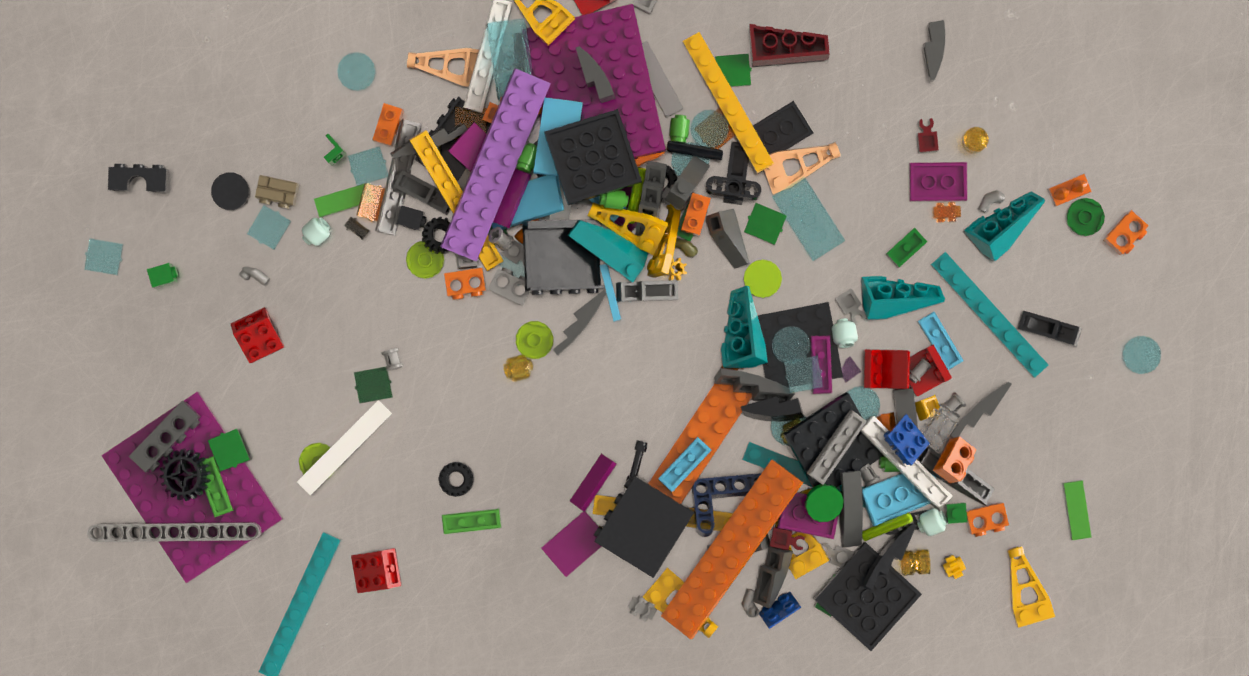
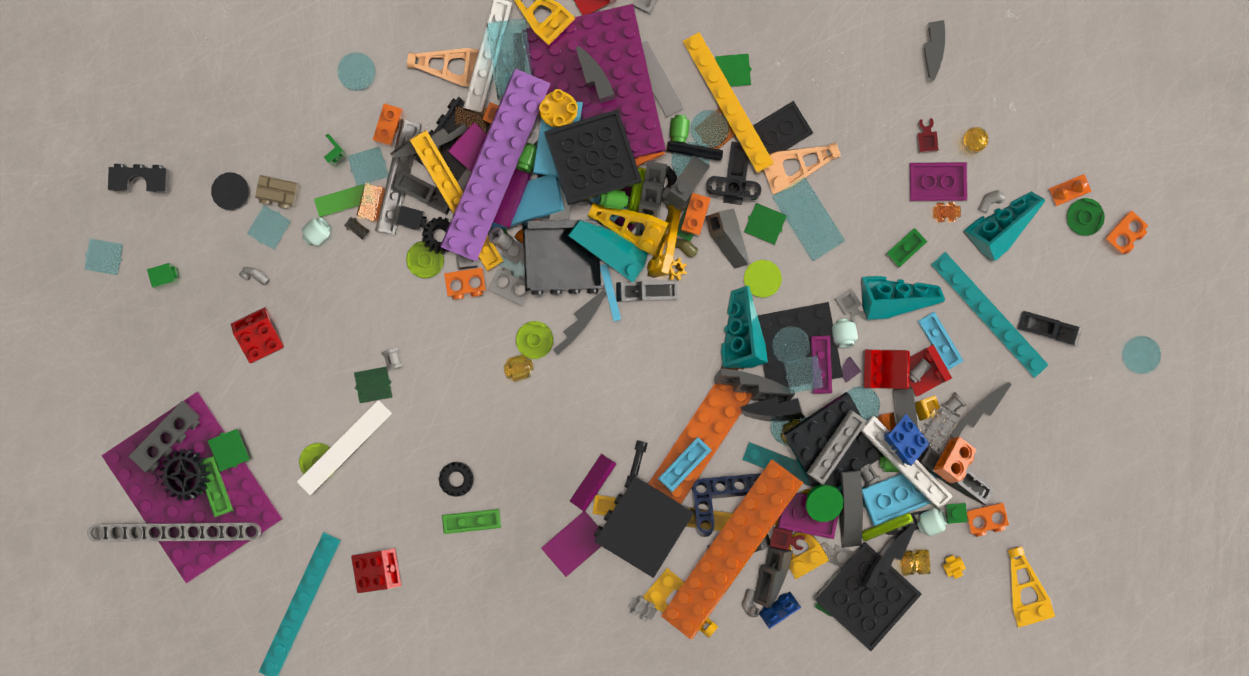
dark red wedge [749,24,830,67] -> none
bright green tile [1063,480,1092,540] -> none
none -> yellow dish [539,89,578,128]

